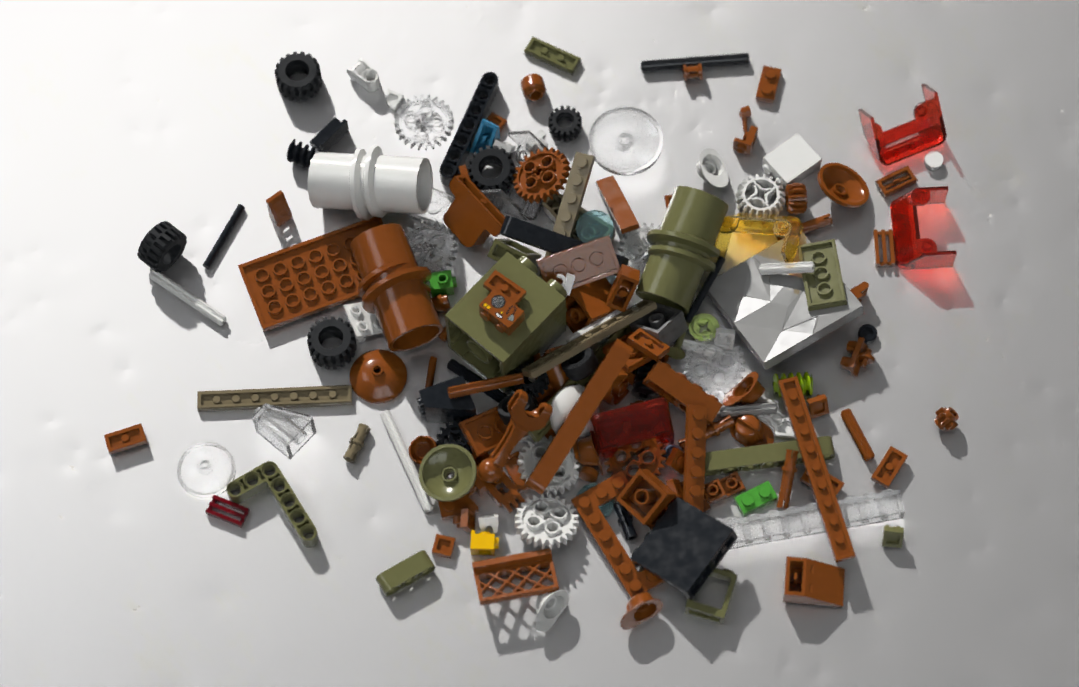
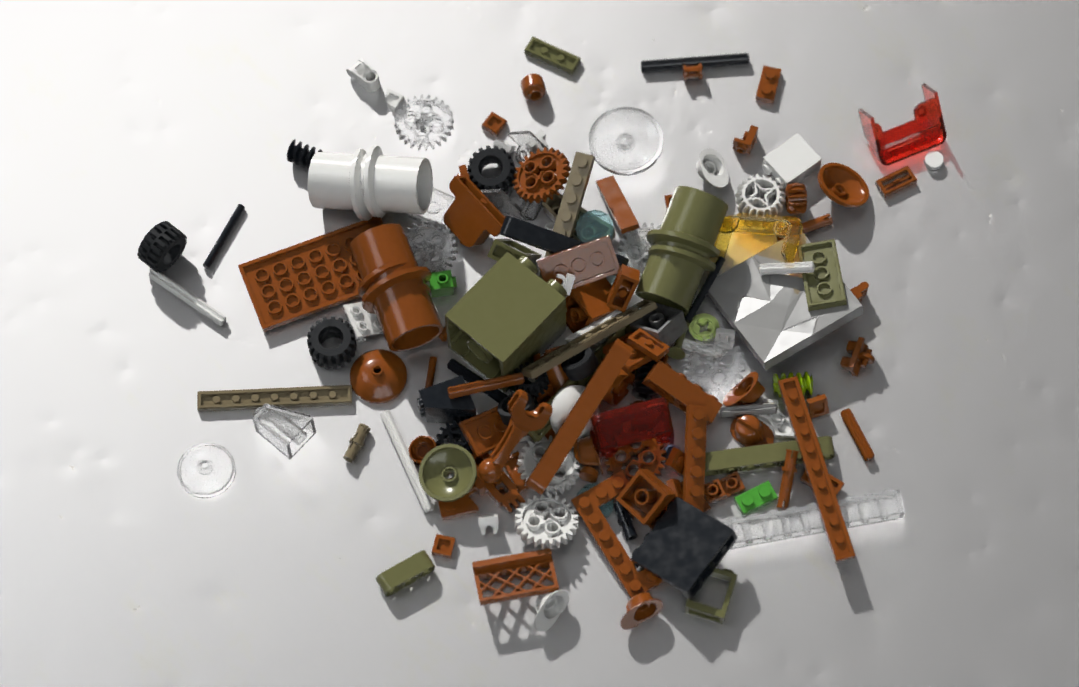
dark orange plate [104,423,147,455] -> none
dark red tile [205,495,250,528] -> none
olive beam [226,461,319,547] -> none
dark orange slope [266,190,292,227] -> none
black tyre [275,51,322,102] -> none
black panel [310,117,349,152] -> none
dark orange cone [432,293,451,312] -> none
black beam [439,72,499,186] -> none
dark orange tile [453,508,476,534] -> none
dark azure slope [470,119,500,153] -> none
yellow brick [470,530,499,556] -> none
dark orange brick [479,289,525,336] -> none
dark orange plate [483,270,526,305] -> none
black tyre [549,106,582,142] -> none
dark orange pin [678,415,735,452] -> none
dark orange hand [739,106,751,133] -> none
dark orange slope [783,557,845,607] -> none
black tile [858,324,877,344] -> none
dark orange plate [871,446,908,489] -> none
dark orange tile [873,229,895,267] -> none
olive tile [882,525,904,548] -> none
clear red windscreen [889,186,957,270] -> none
dark orange gear [934,407,959,431] -> none

